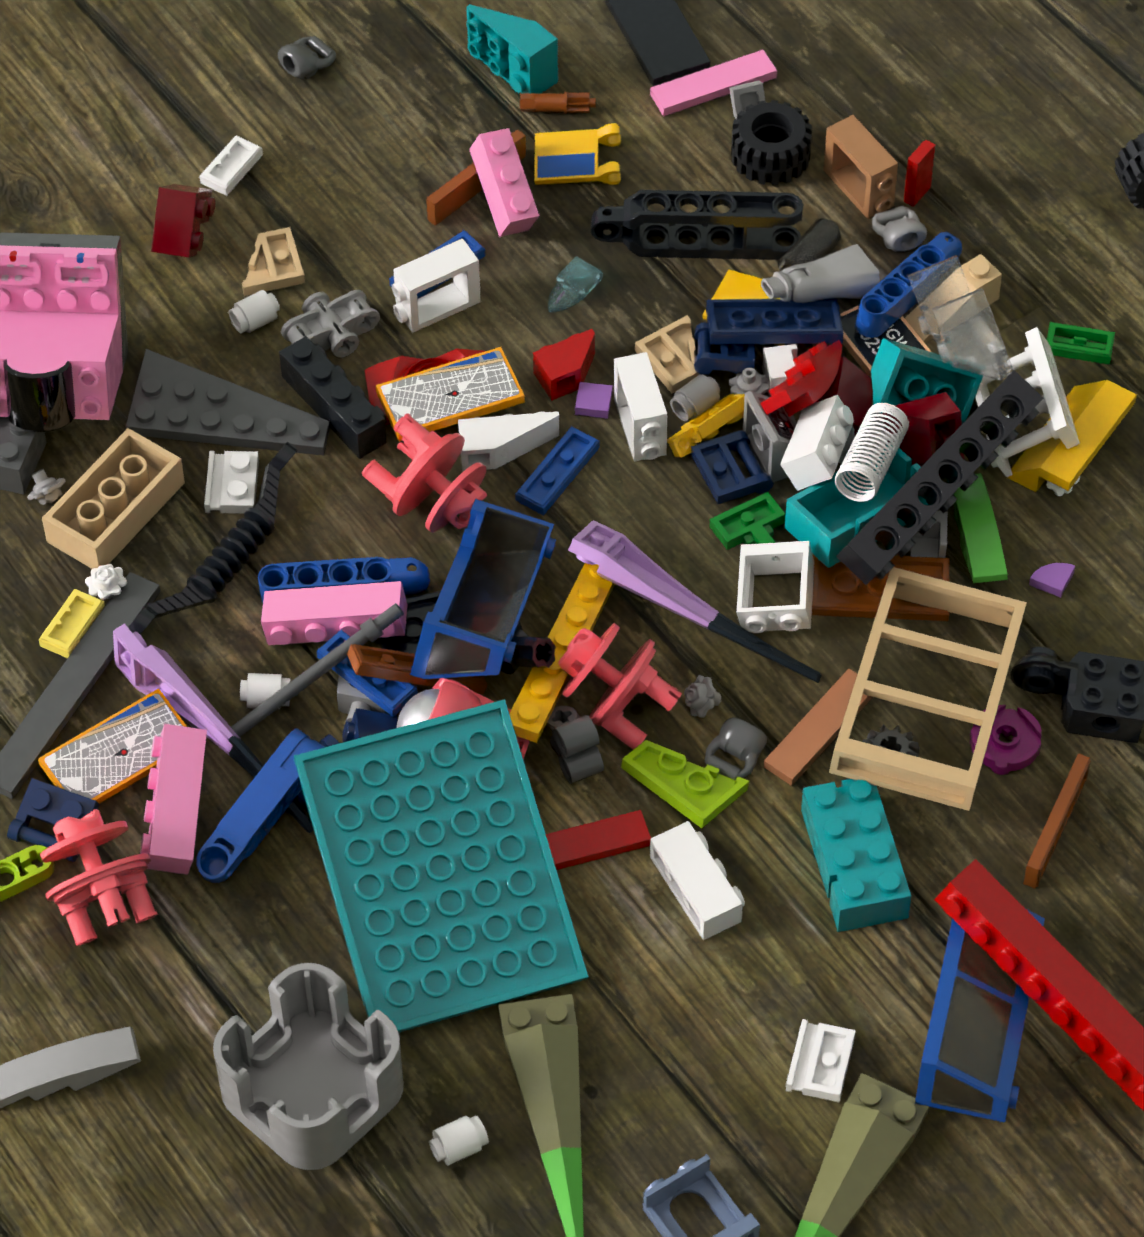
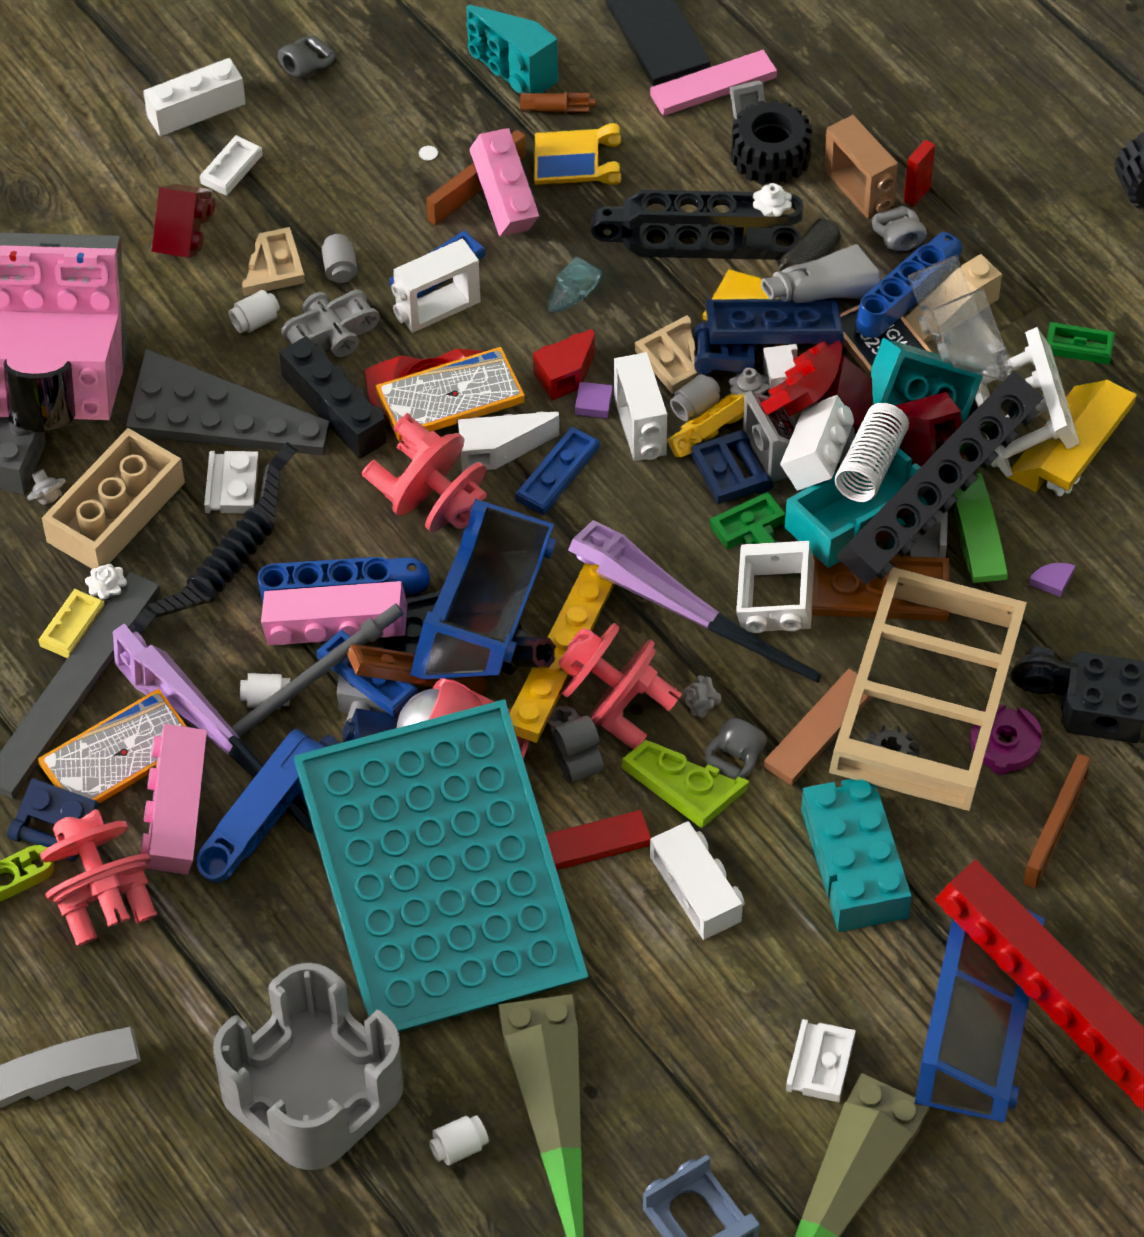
none -> white brick [143,58,246,137]
none -> light grey brick [321,234,358,283]
none -> white sticker [419,146,438,160]
none -> white plant [753,183,792,217]

